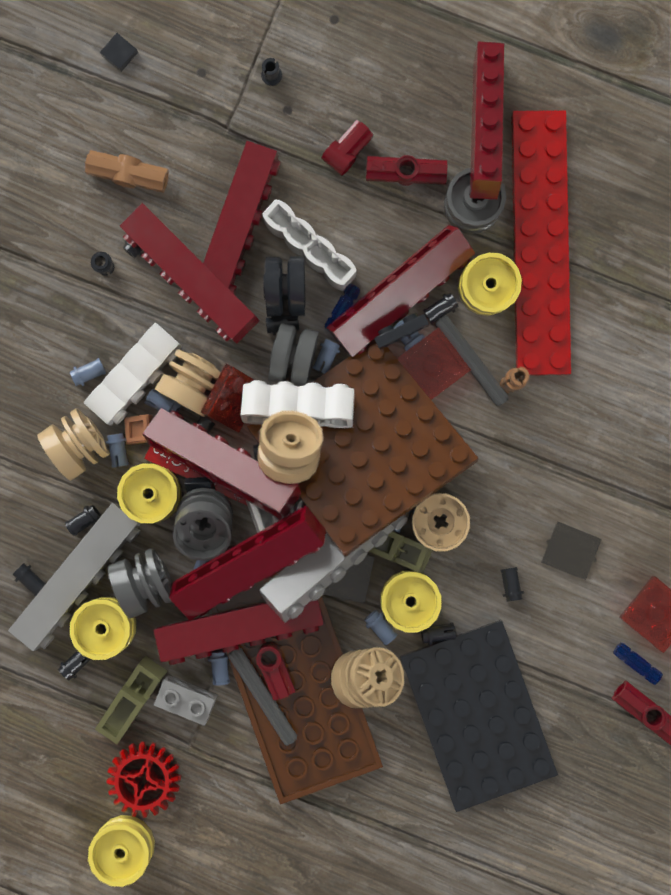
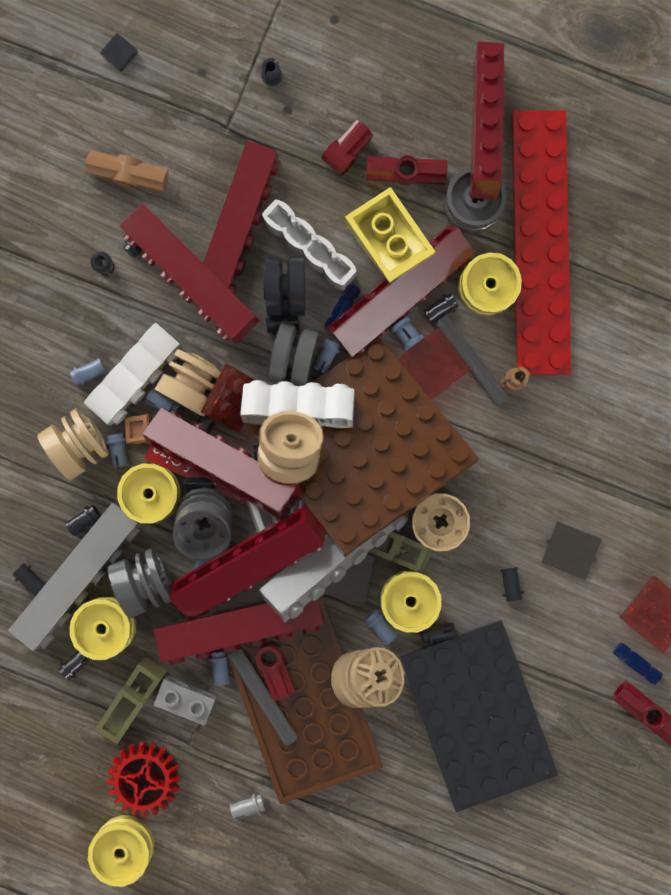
black plate [374,313,429,350] -> none
none -> light grey pin [230,793,266,821]
none -> light yellow slope [345,187,436,283]

